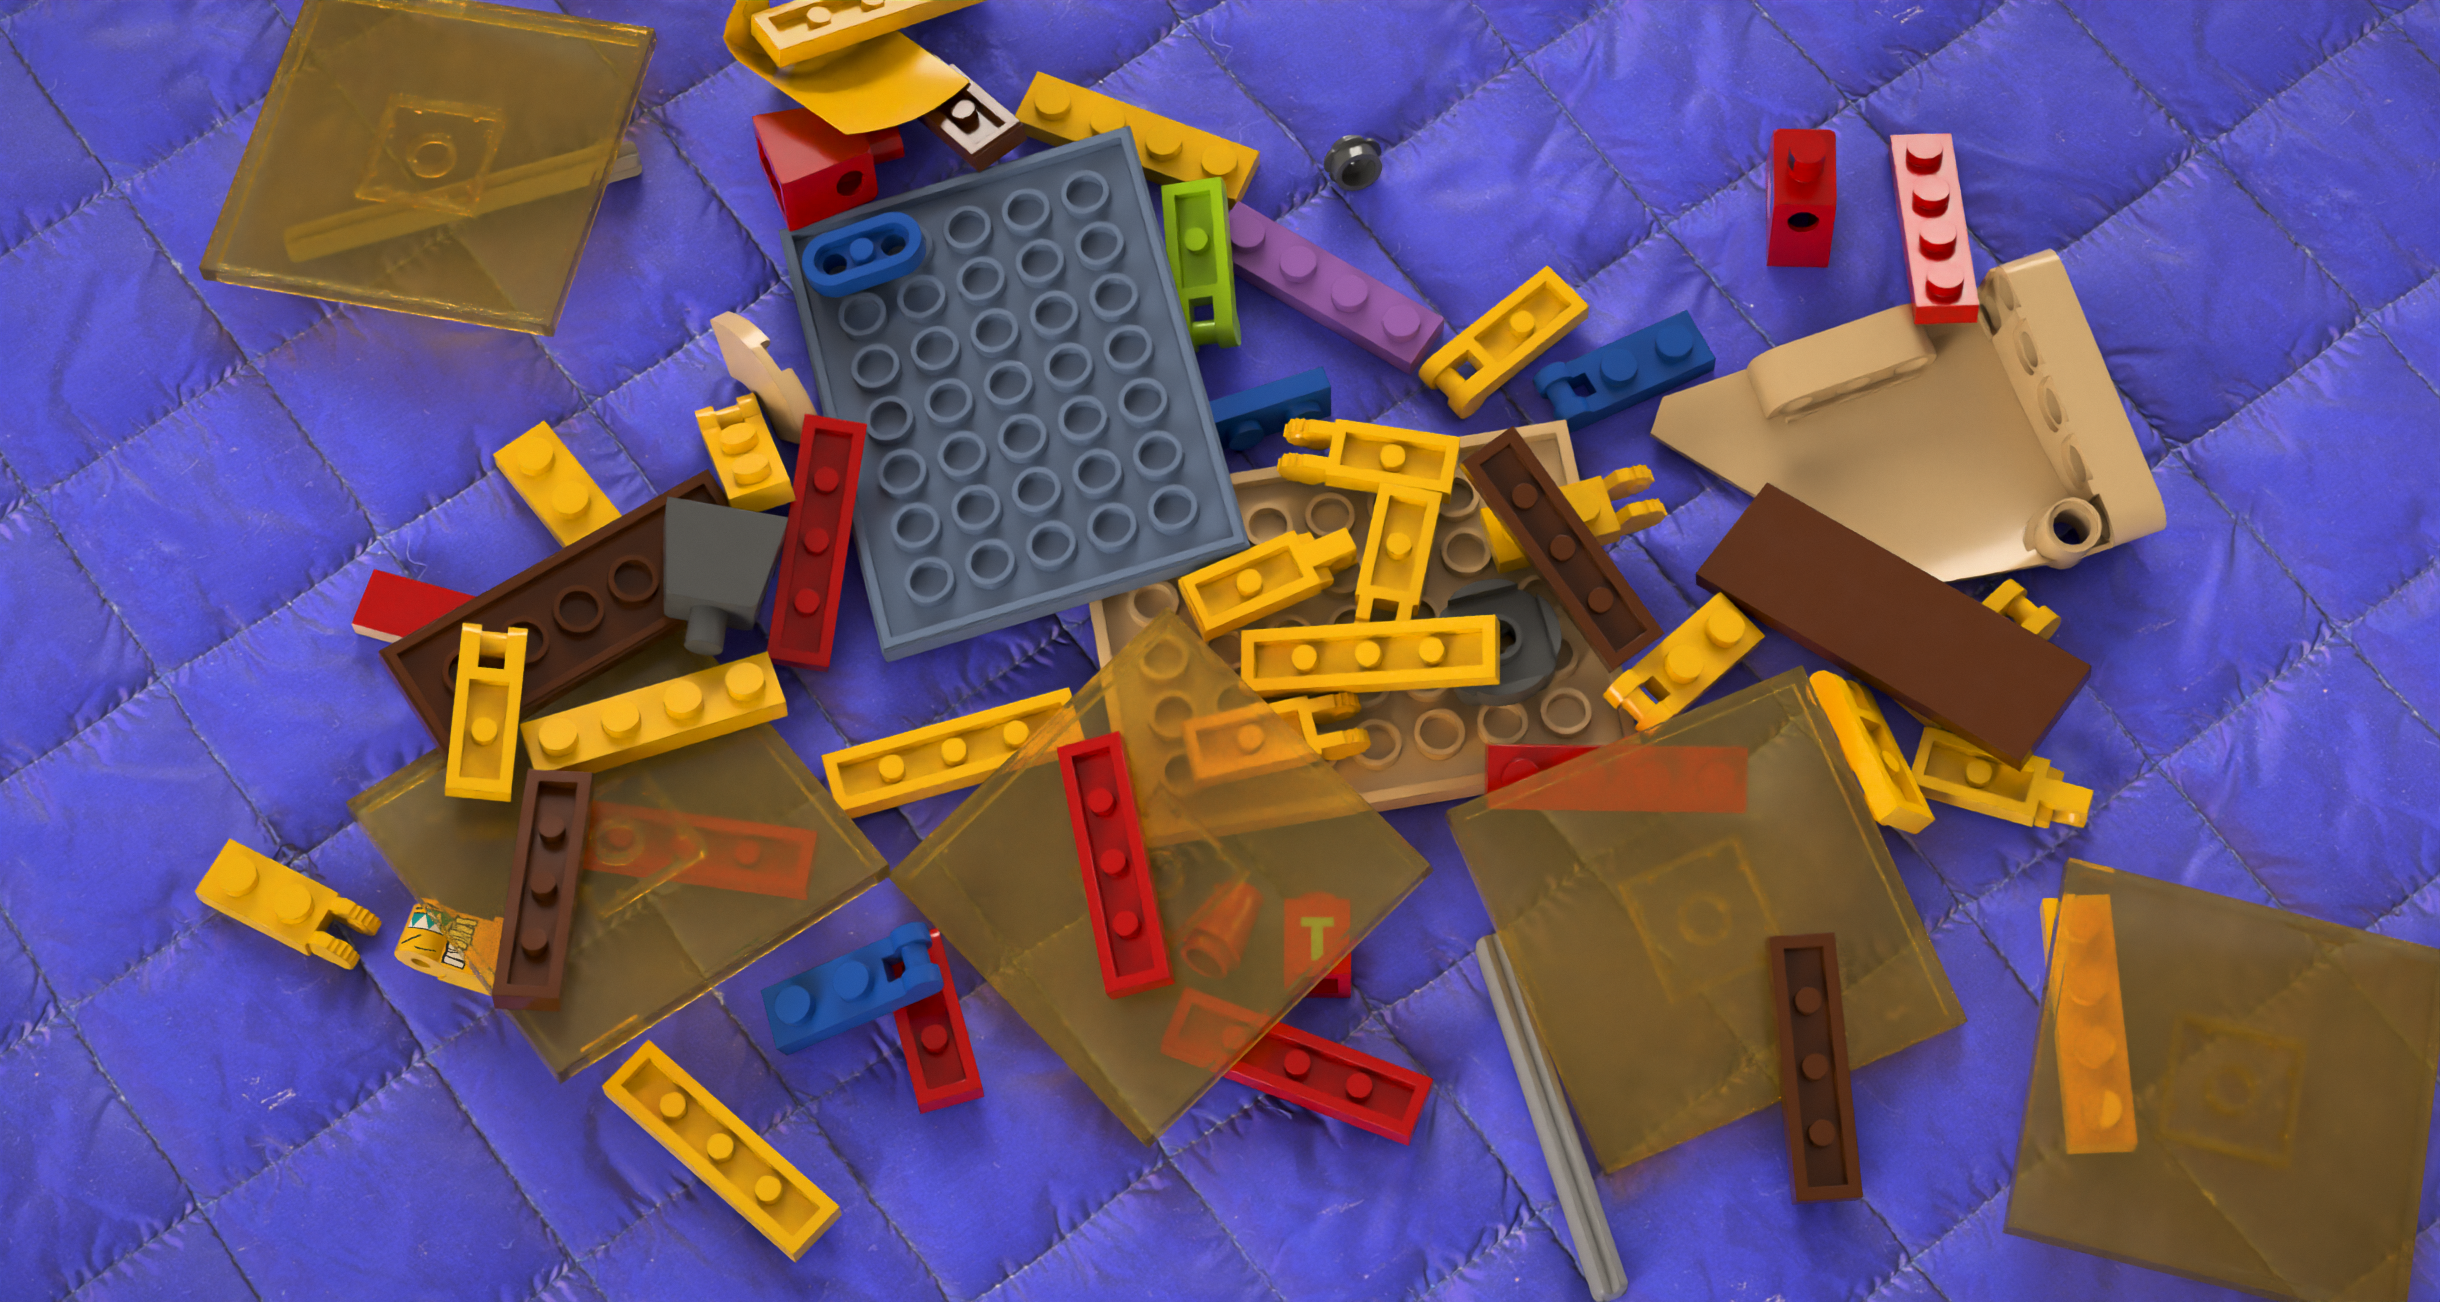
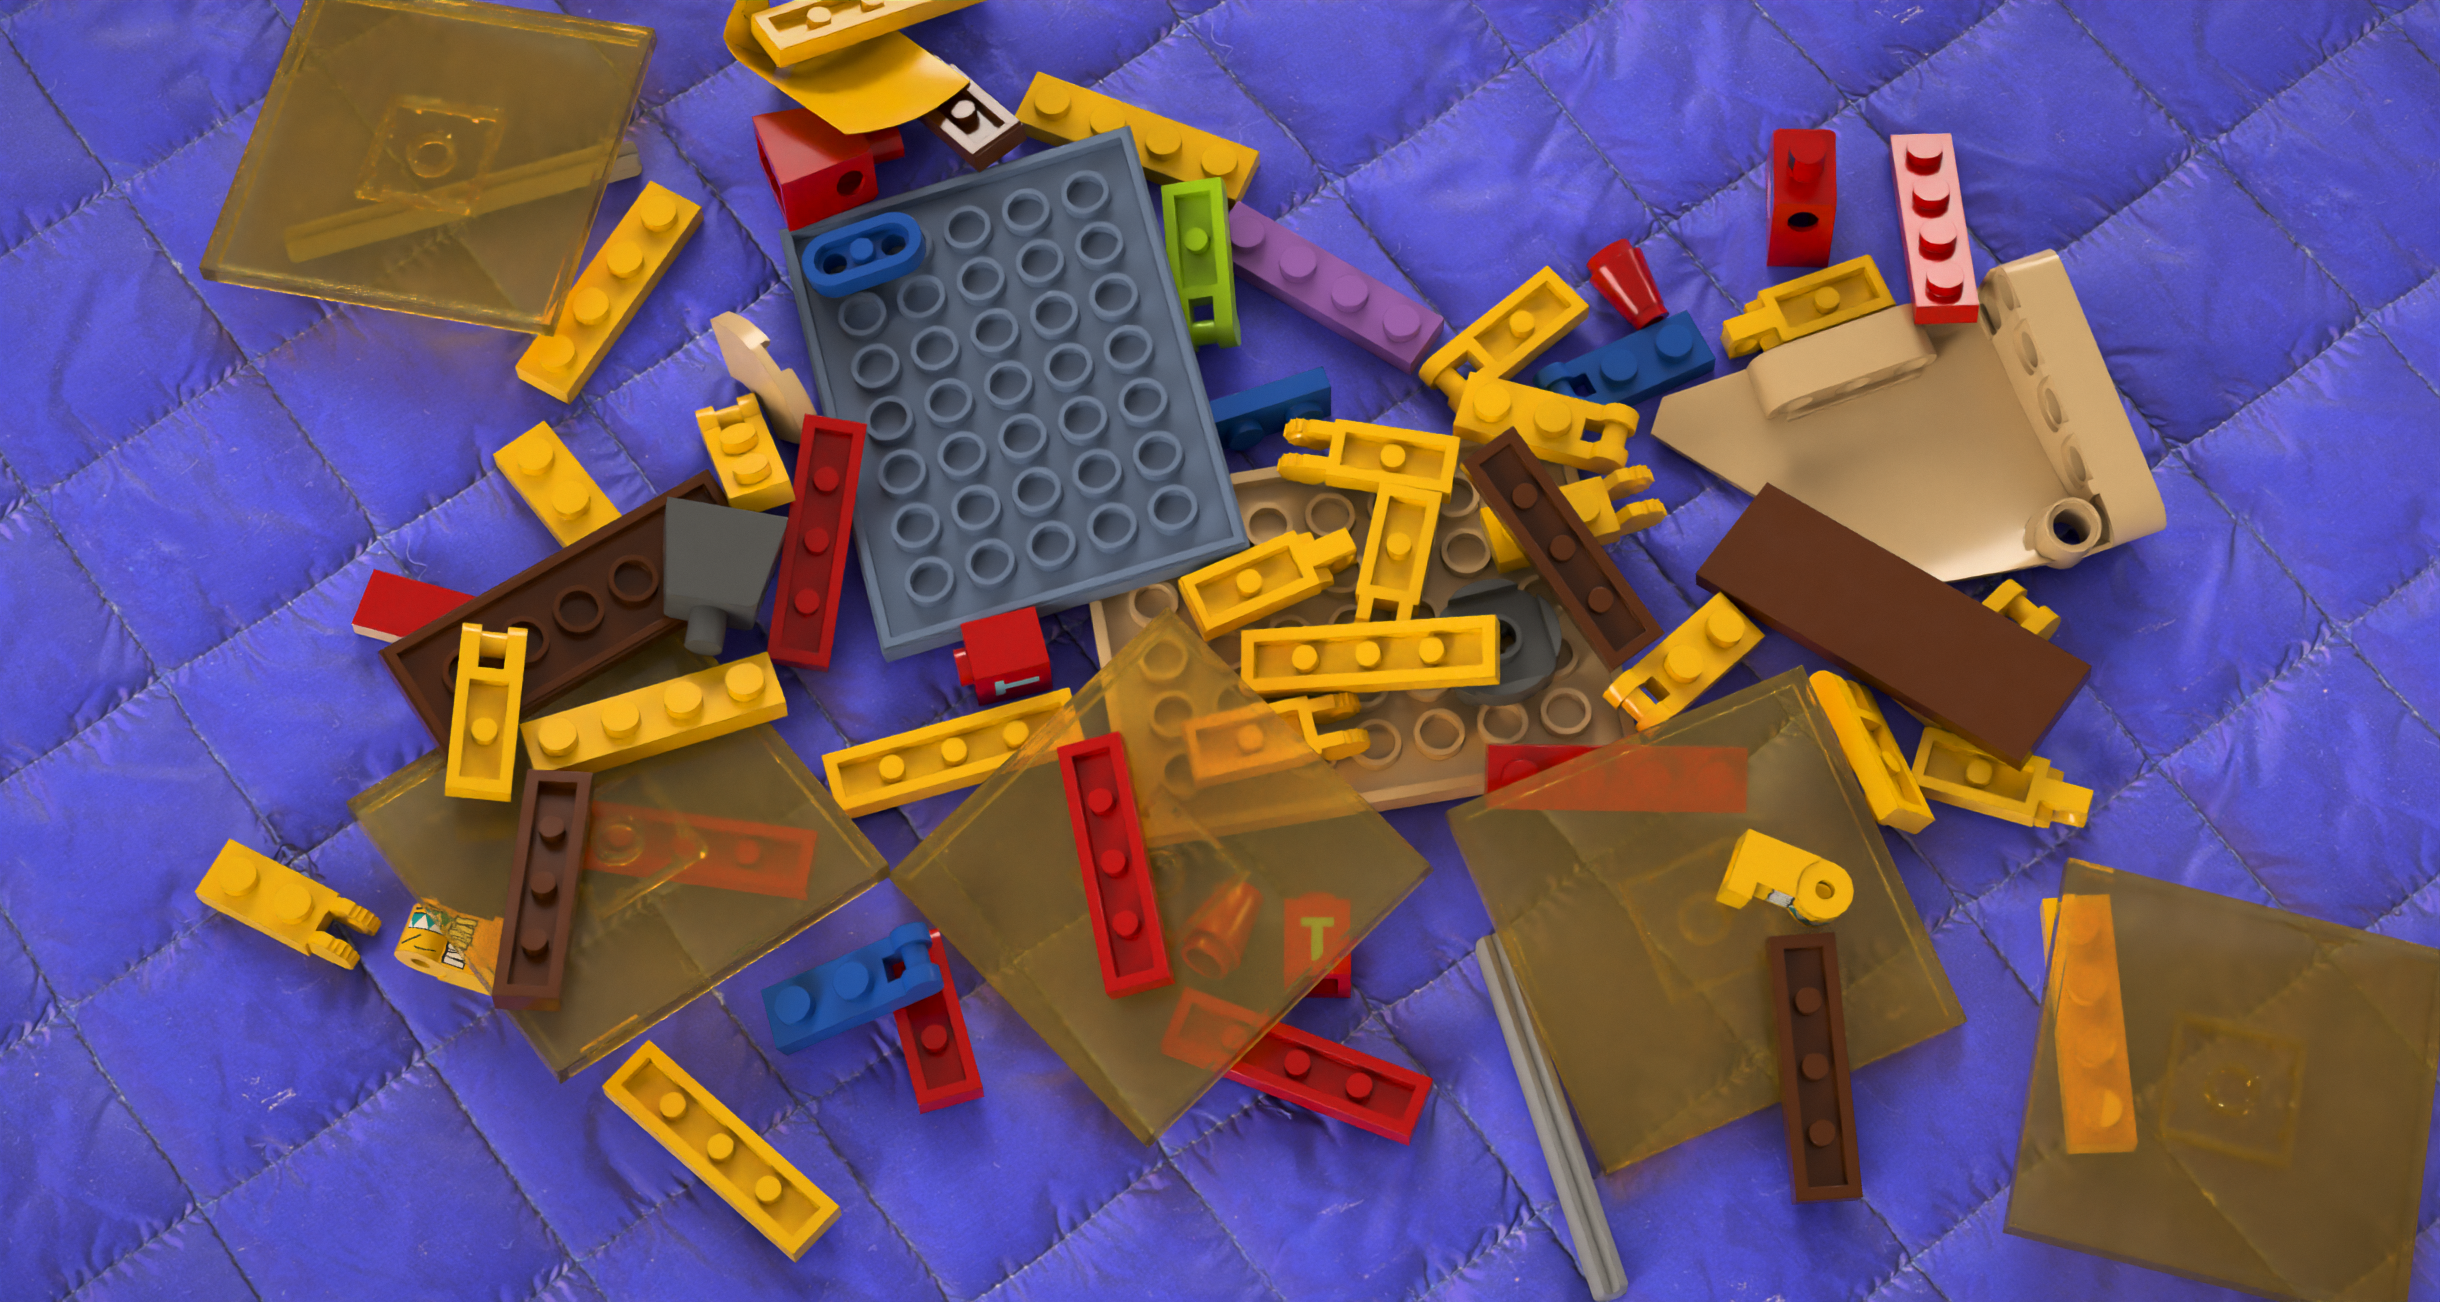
dark grey plate [1324,135,1382,191] -> none
none -> yellow plate [515,180,704,405]
none -> red brick [953,606,1053,707]
none -> yellow plate [1453,371,1640,476]
none -> red cone [1586,238,1669,331]
none -> yellow leg [1716,829,1854,928]
none -> yellow hinge [1720,254,1896,359]

